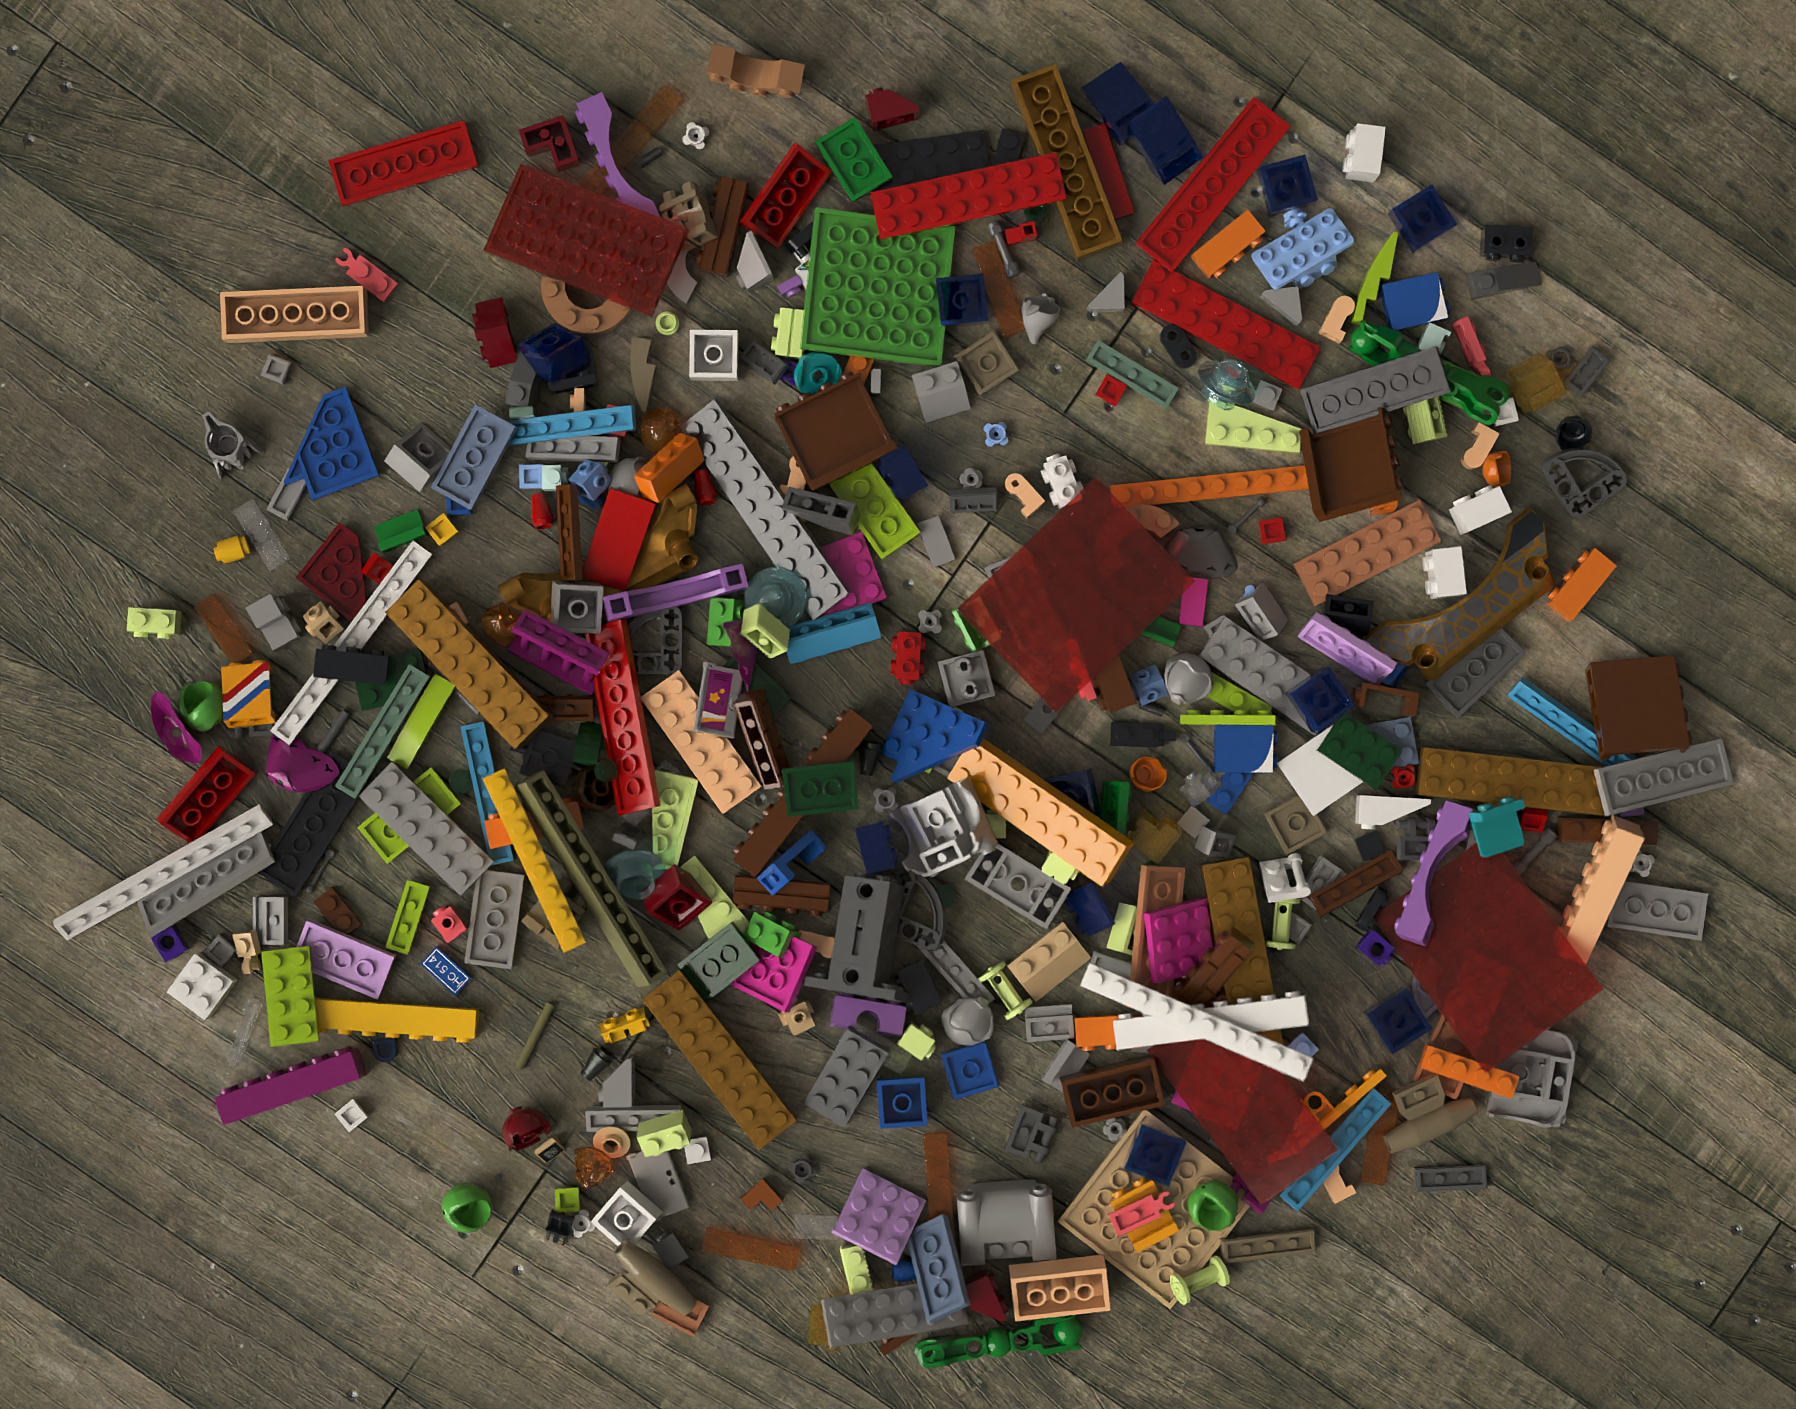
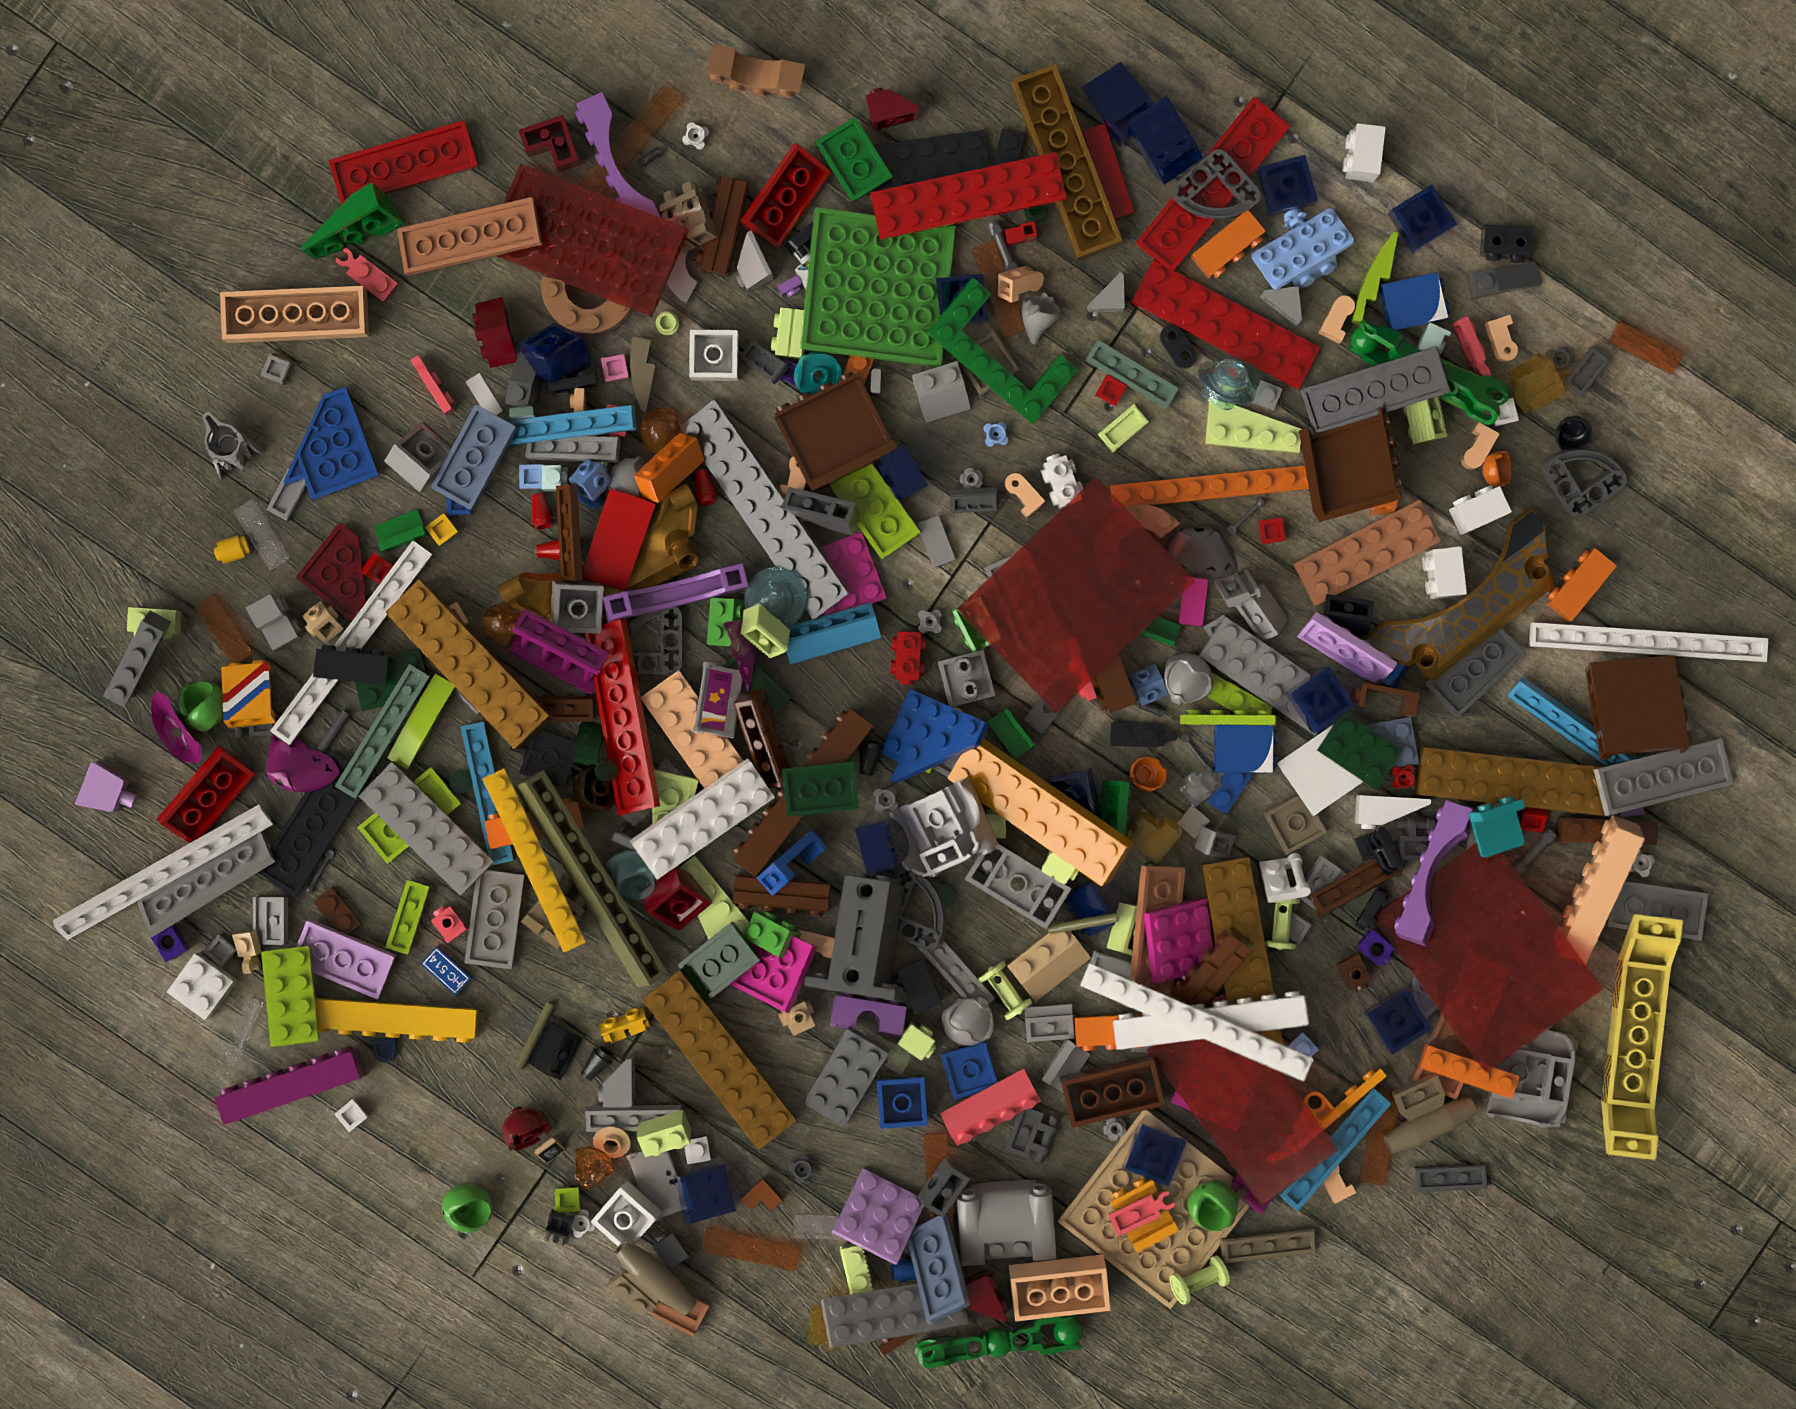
none -> lavender torso [75,762,137,812]
none -> dark grey brick [103,610,171,708]
none -> green wedge [301,182,405,260]
none -> nougat plate [397,197,542,276]
none -> coral plate [410,355,455,416]
none -> white sticker [466,373,503,415]
none -> black panel [529,1022,582,1080]
none -> red cone [536,539,560,561]
none -> bright pink plate [601,354,629,383]
none -> white plate [630,759,775,879]
none -> clear blue brick [673,1163,736,1224]
none -> dark grey brick [918,1157,970,1218]
none -> green plate [927,278,1078,424]
none -> coral brick [940,1069,1041,1146]
none -> green panel [987,708,1035,760]
none -> light nougat leg [998,266,1044,303]
none -> olive bar [1048,913,1119,934]
none -> yellowish green tile [1098,404,1149,453]
none -> dark grey beam [1172,149,1261,220]
none -> light grey plate [1215,569,1261,607]
none -> reddish brown brick [1335,953,1372,992]
none -> black arm [1366,827,1404,876]
none -> light nougat leg [1484,315,1518,362]
none -> white plate [1529,622,1768,662]
none -> light yellow slope [1601,914,1683,1160]
none -> clear orange tile [1608,321,1683,375]

